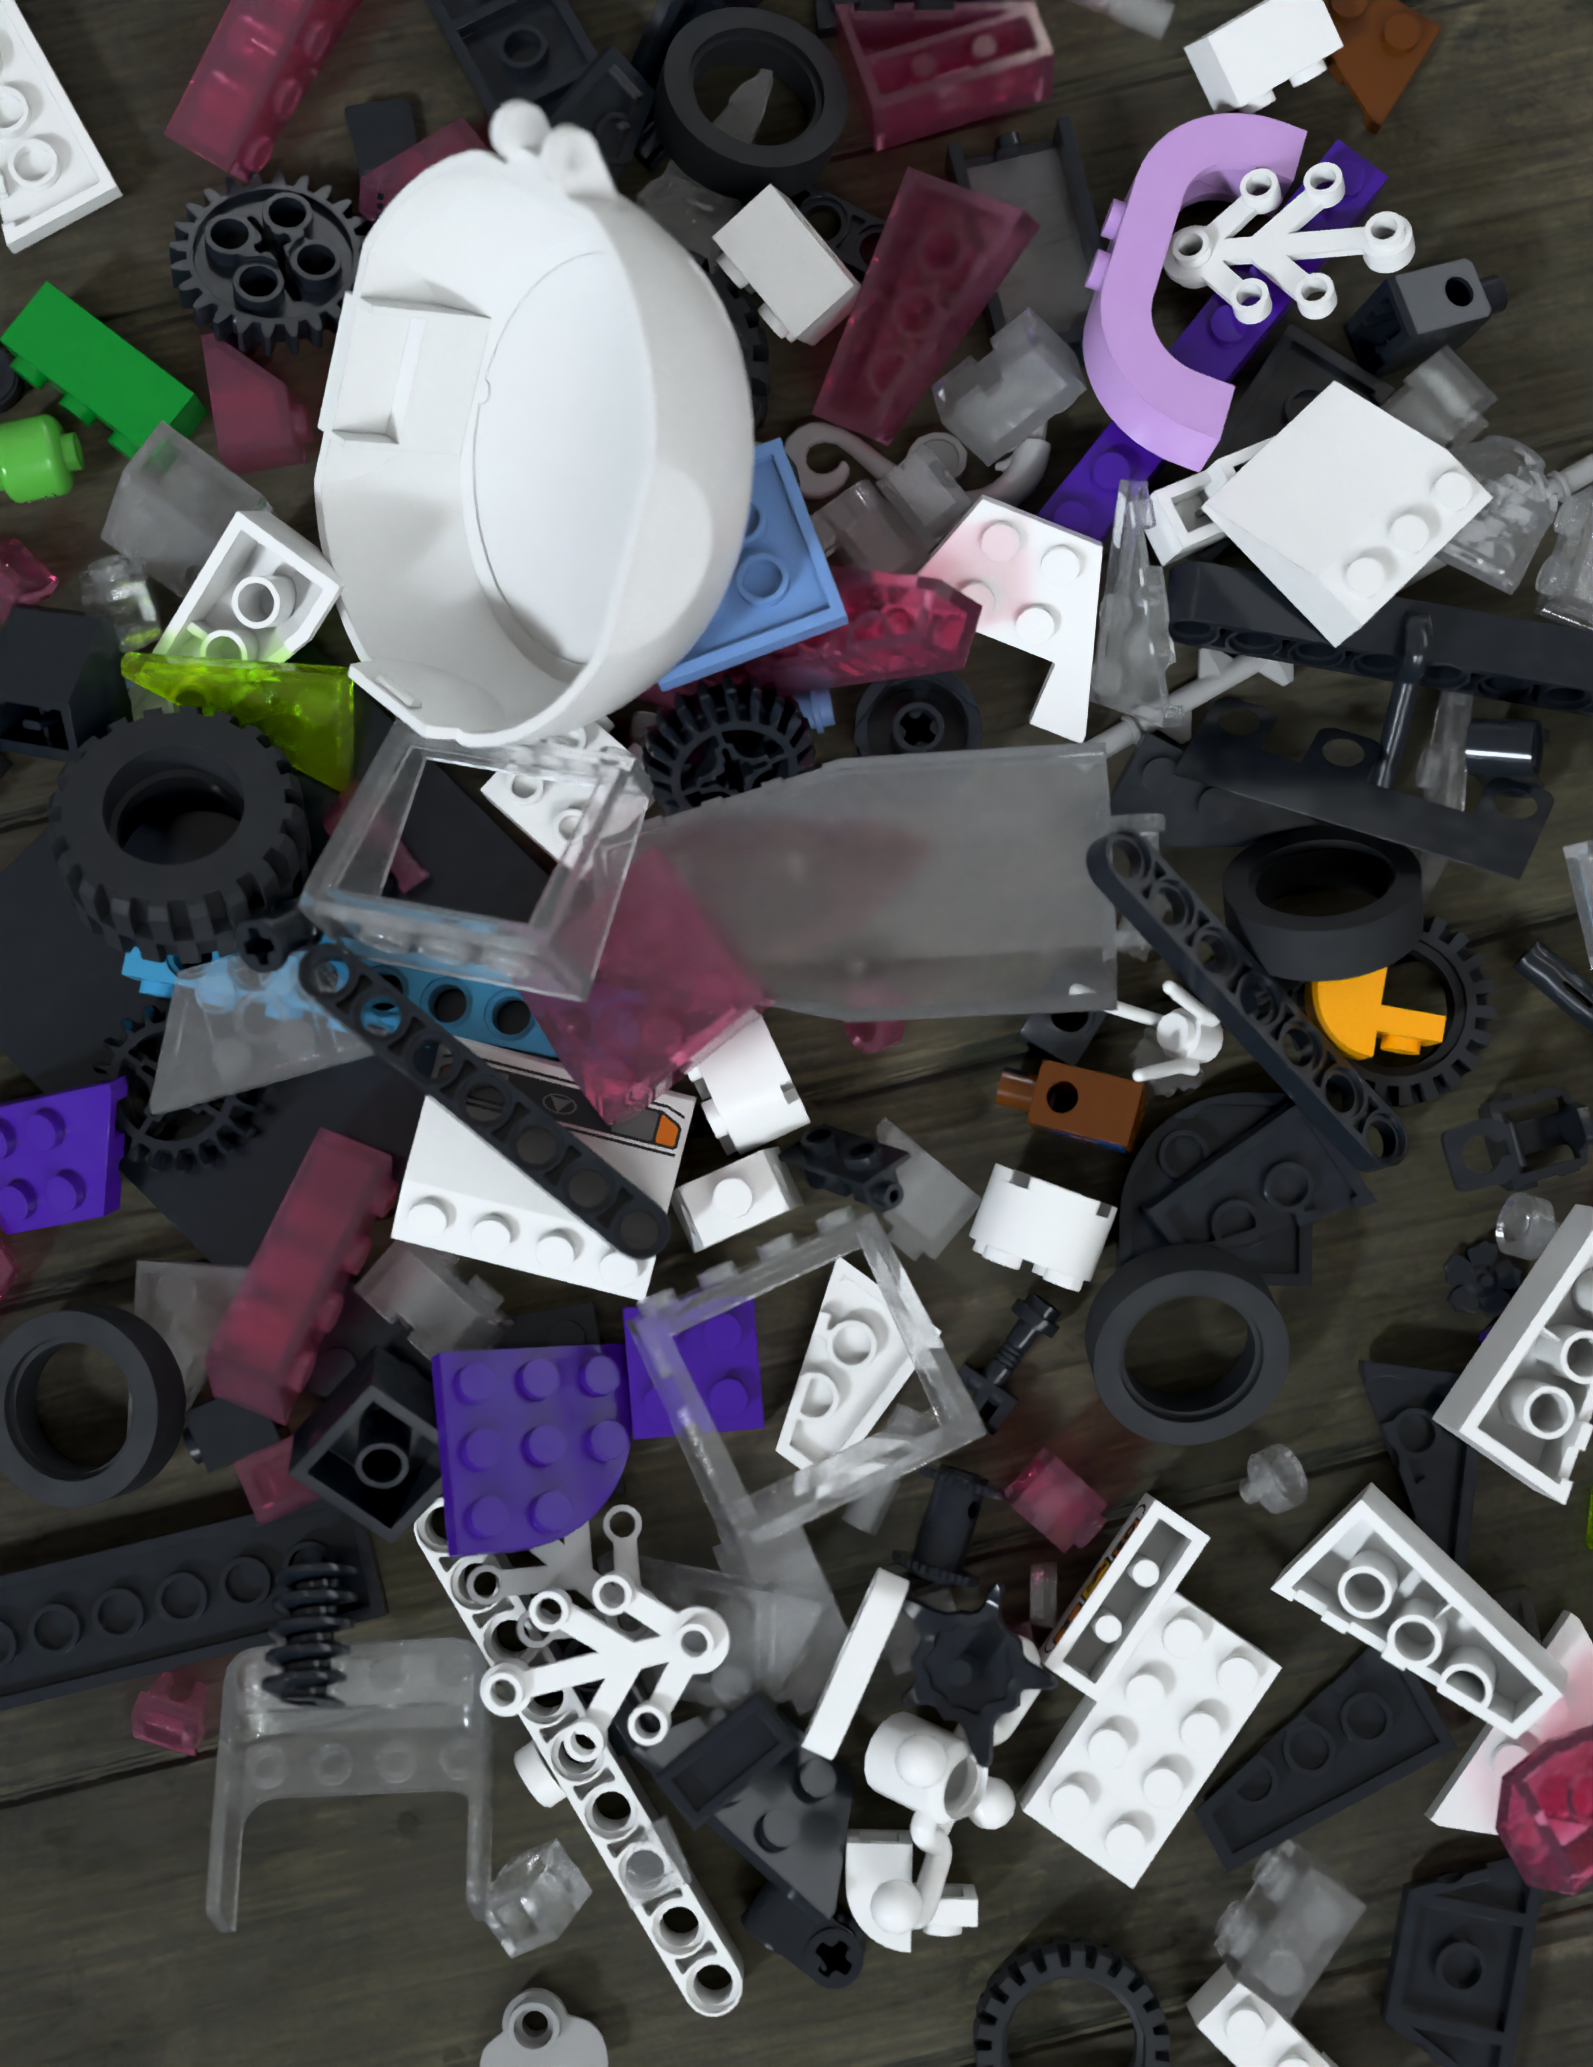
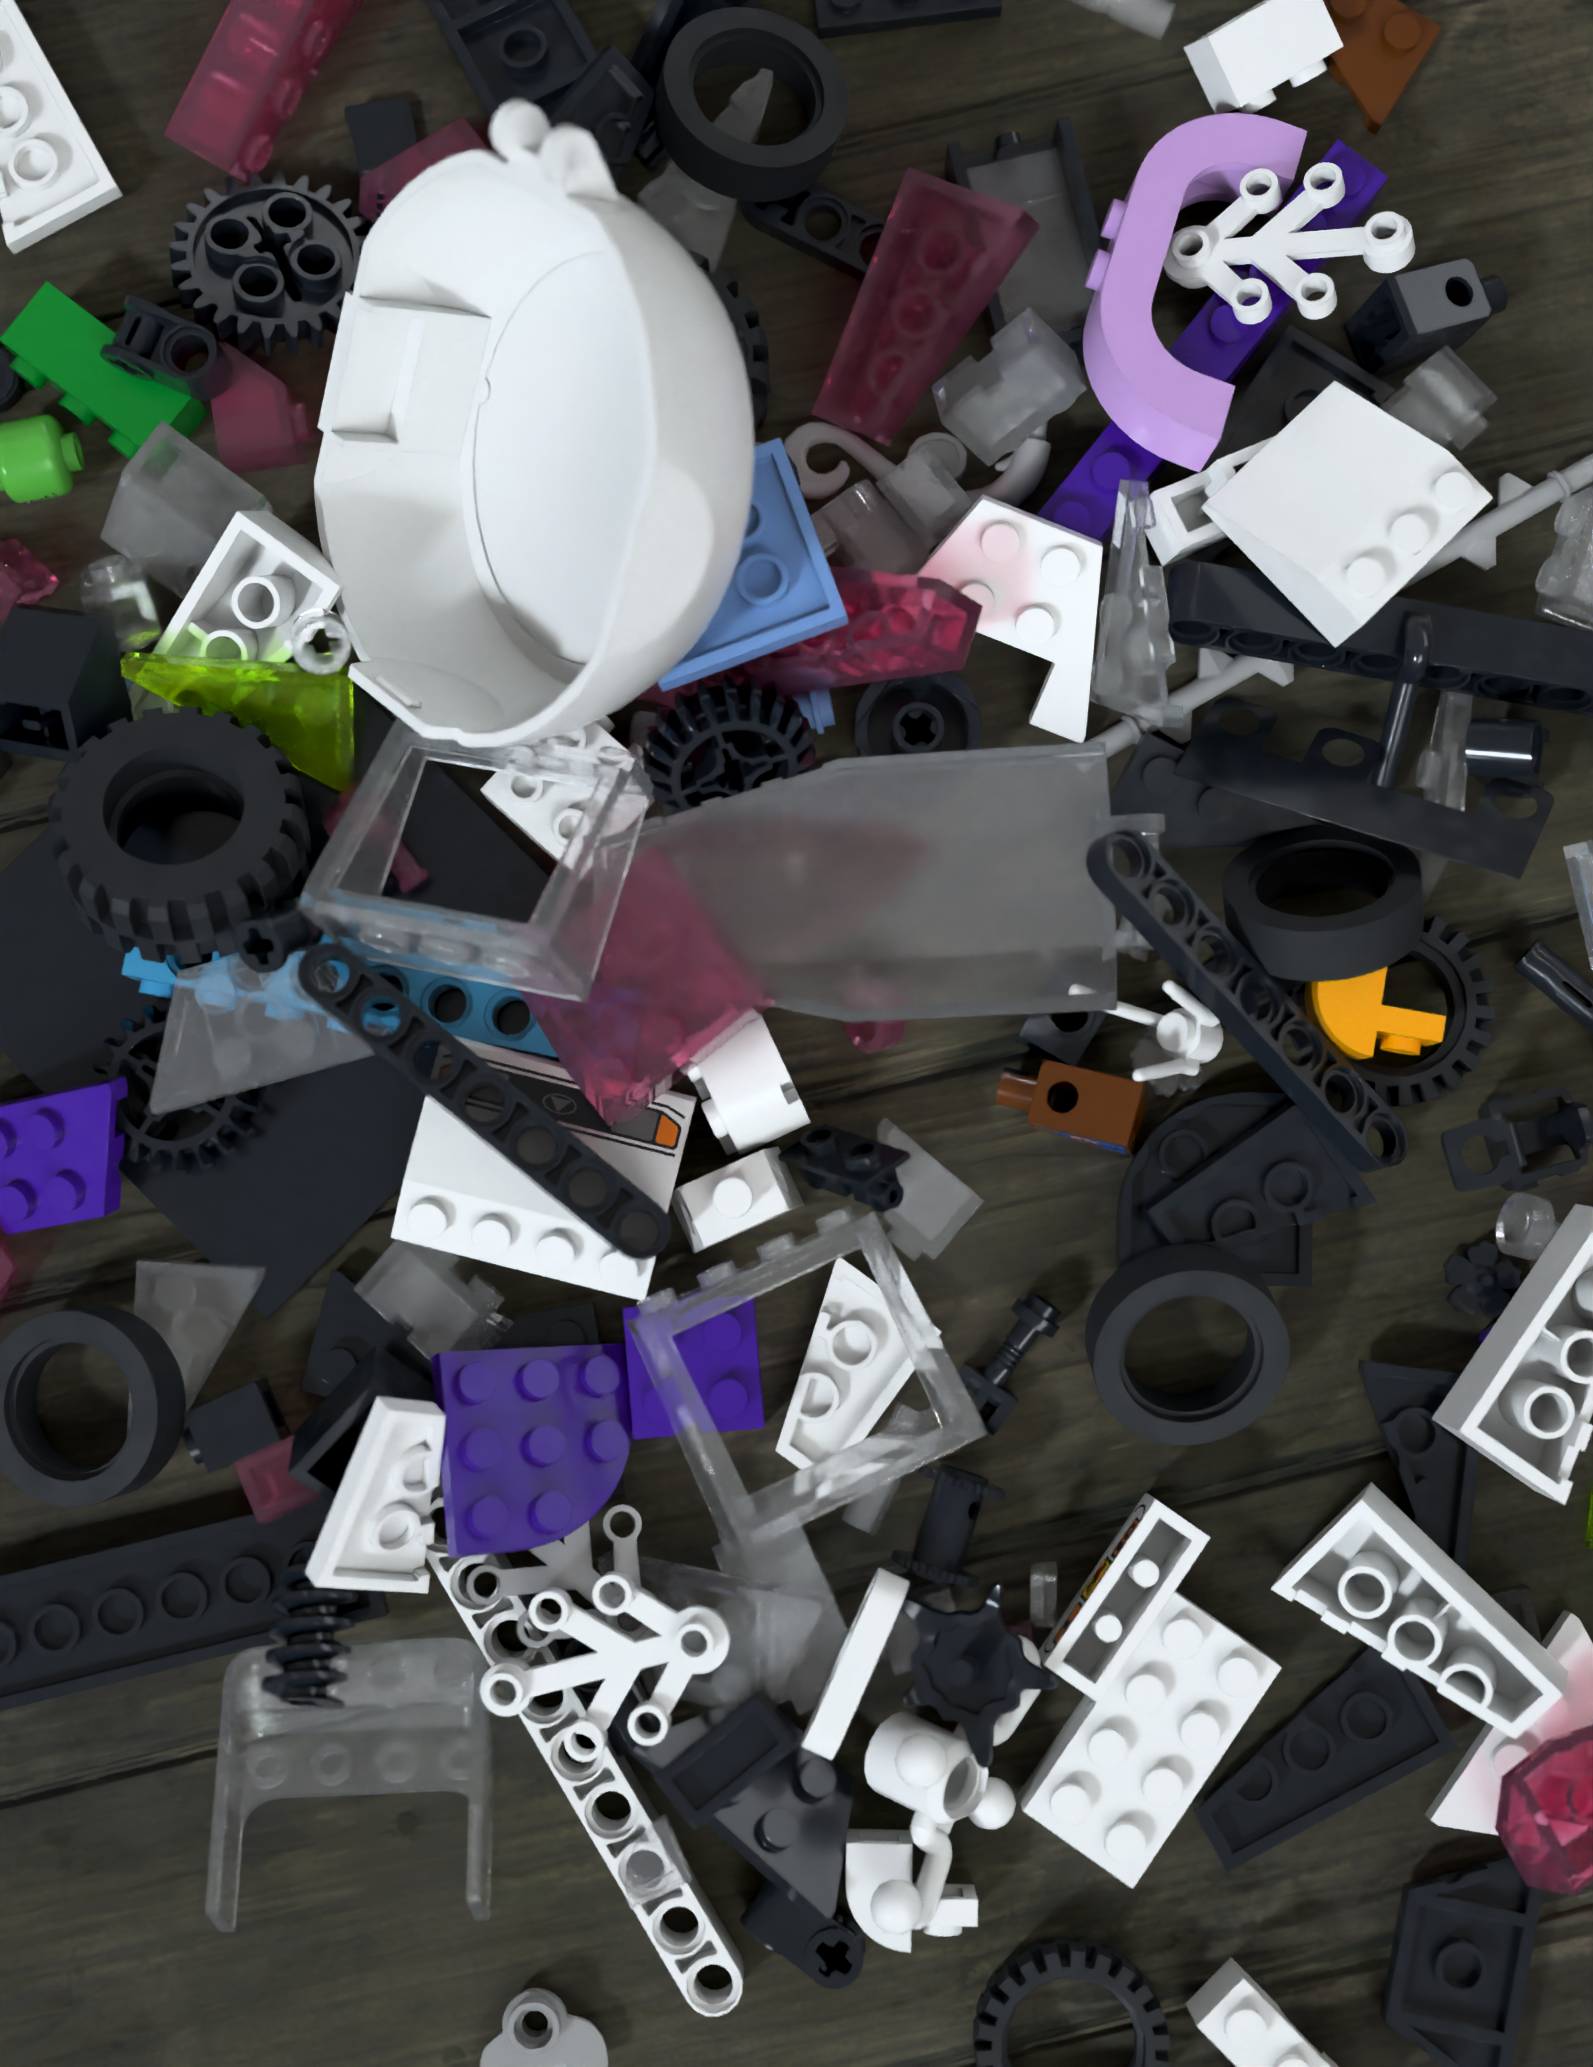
clear pink tile [130,1672,208,1756] -> none
clear pink wedge [205,1127,399,1426] -> none
clear brick [474,1838,593,1958] -> none
white tile [514,1740,567,1808] -> none
white brick [712,184,869,346] -> none
clear pink wedge [835,1,1055,152] -> none
white brick [969,1163,1118,1292] -> none
clear pink slope [1005,1447,1108,1553] -> none
clear brick [1214,1839,1367,2019] -> none
clear tile [1239,1444,1308,1514] -> none
clear slope [1433,435,1558,595] -> none
none -> black piece [99,295,233,401]
none -> clear bush [290,608,351,674]
none -> white wing [305,1396,446,1594]

